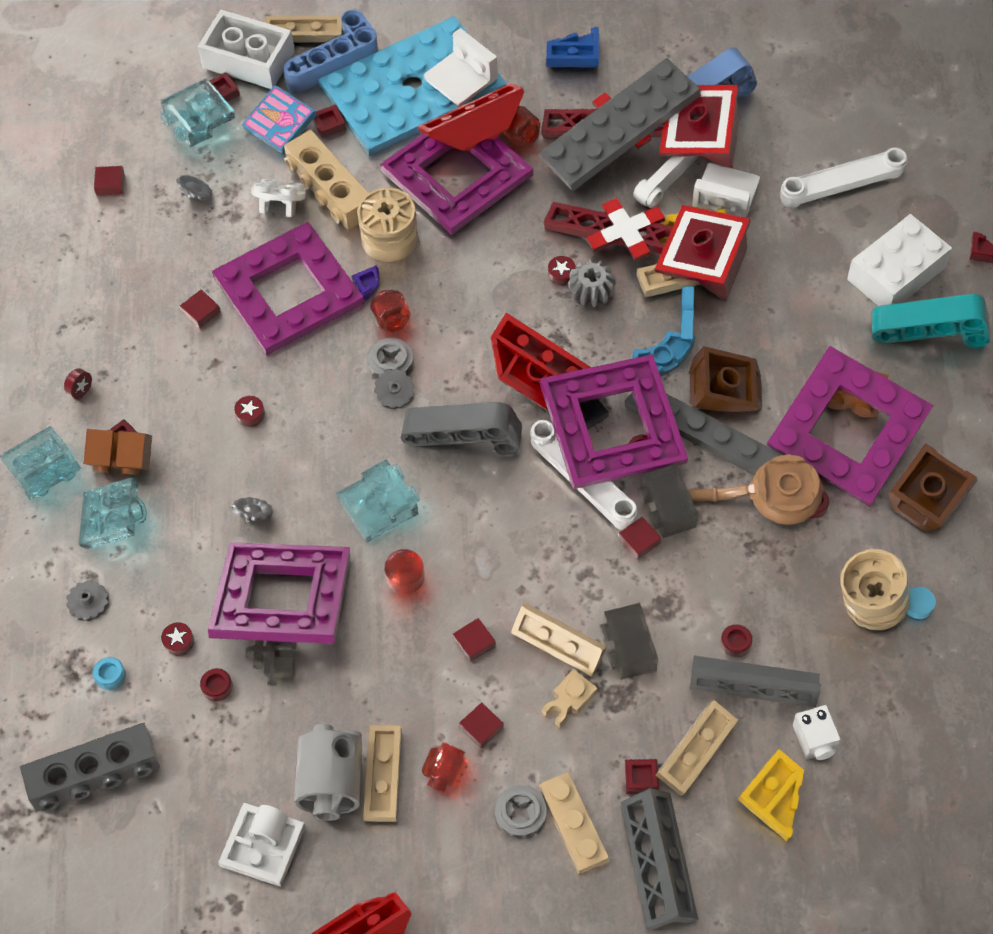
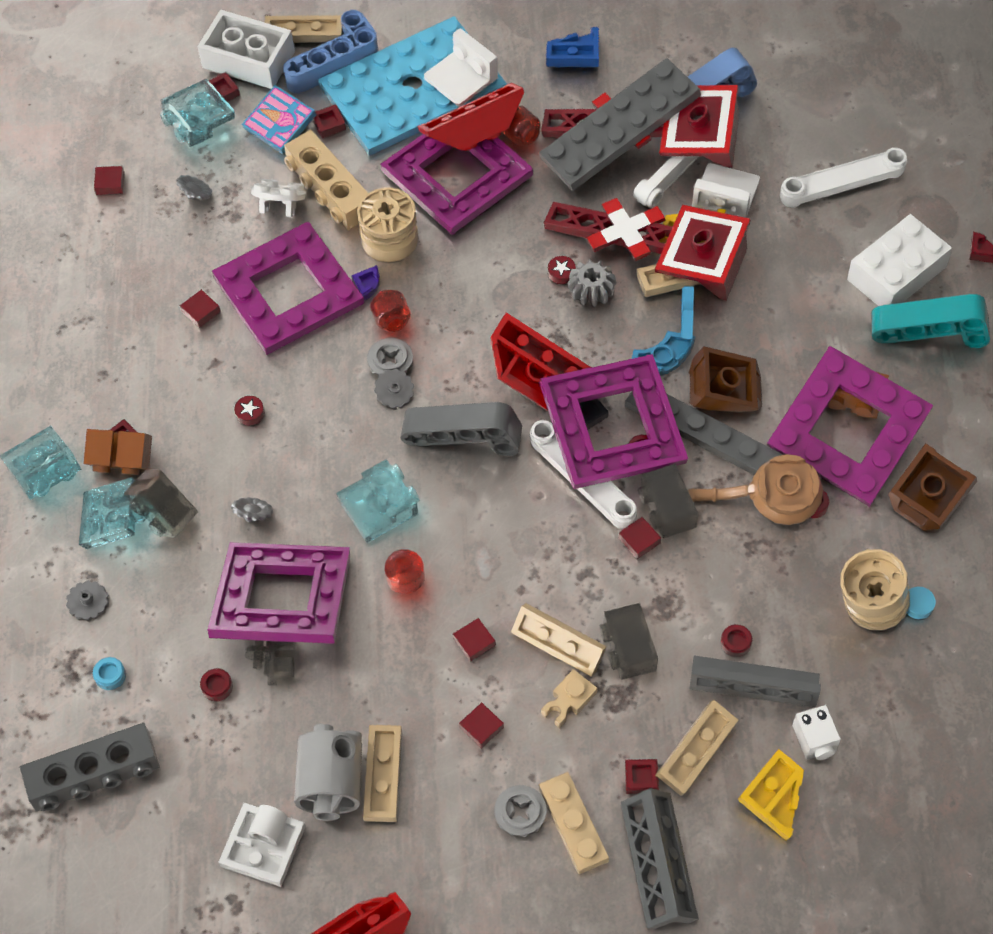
dark red tile [64,368,92,399] -> none
dark red tile [161,622,194,655] -> none
clear red head [422,742,469,793] -> none
none -> clear smoke brick [124,468,198,538]

